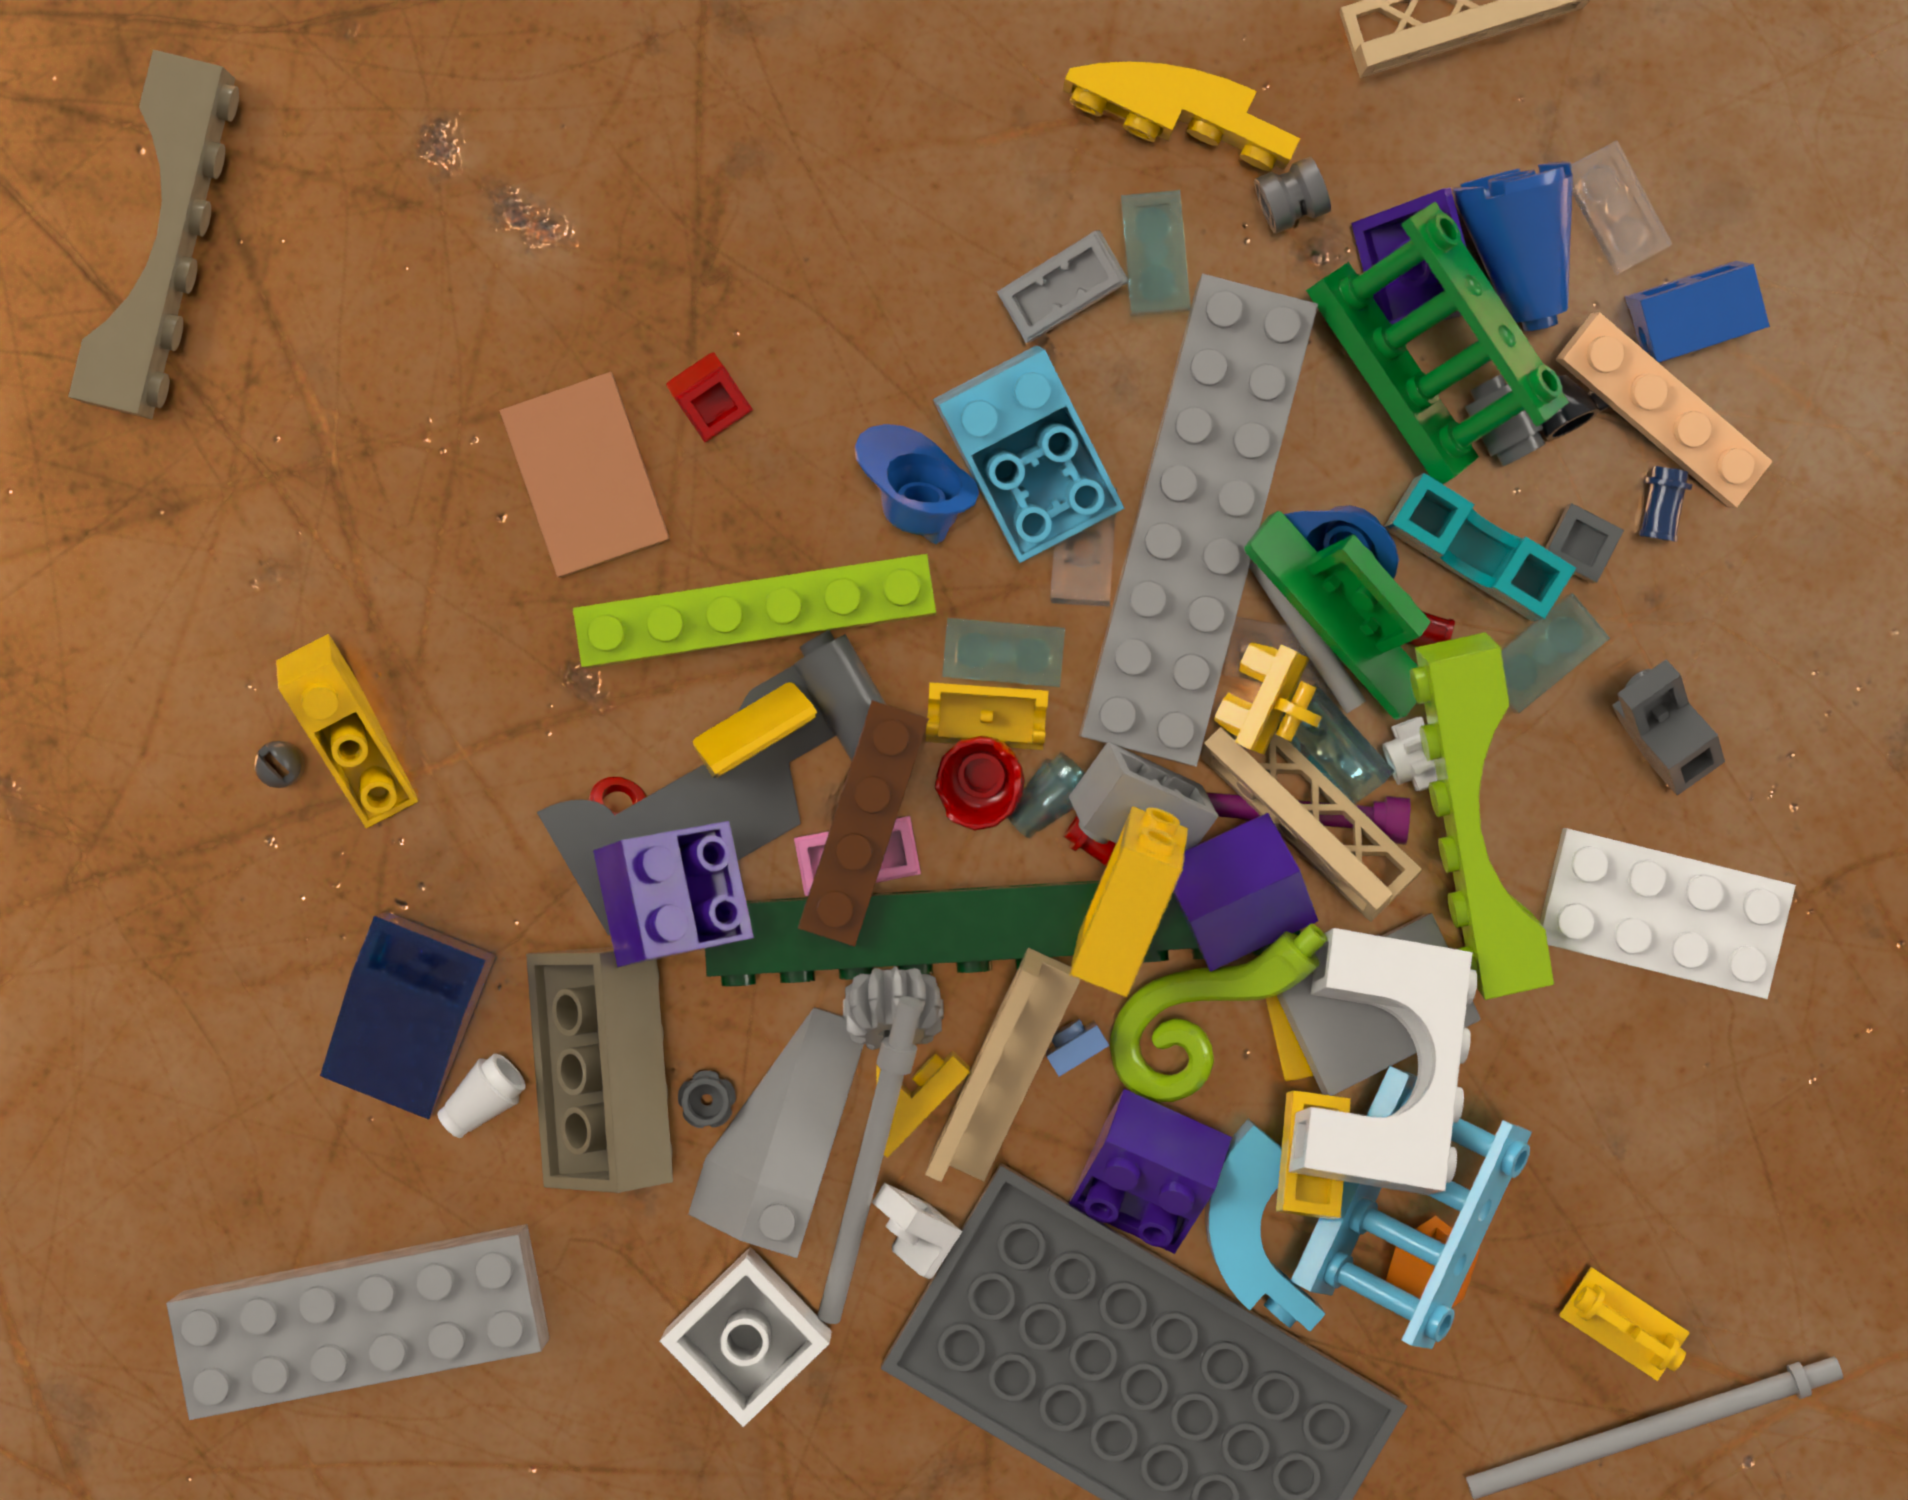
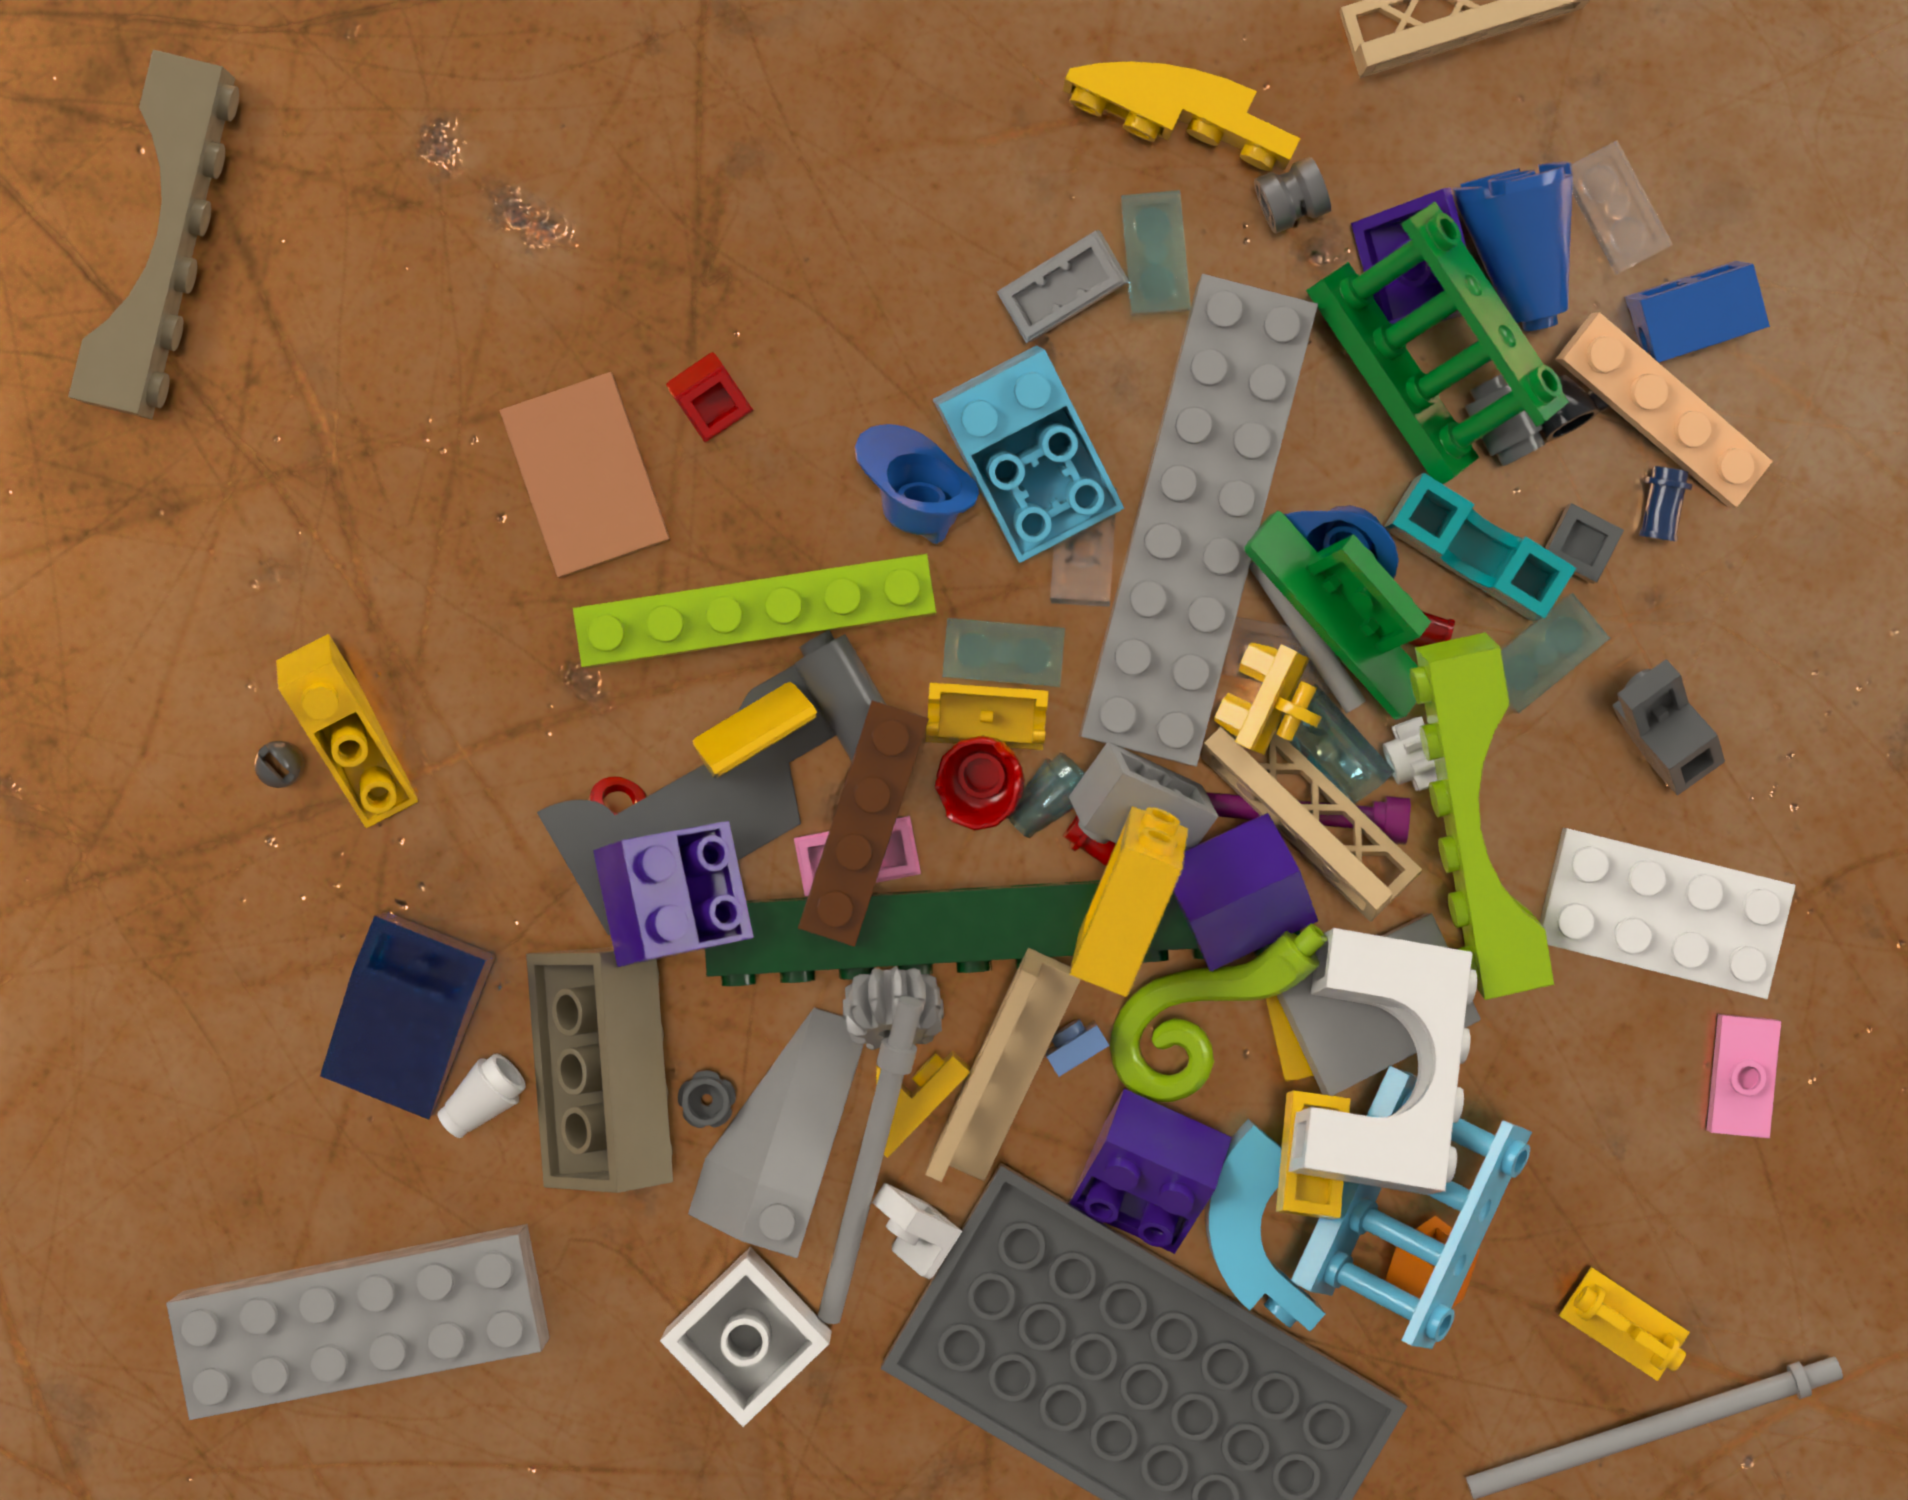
none -> bright pink plate [1706,1014,1781,1138]

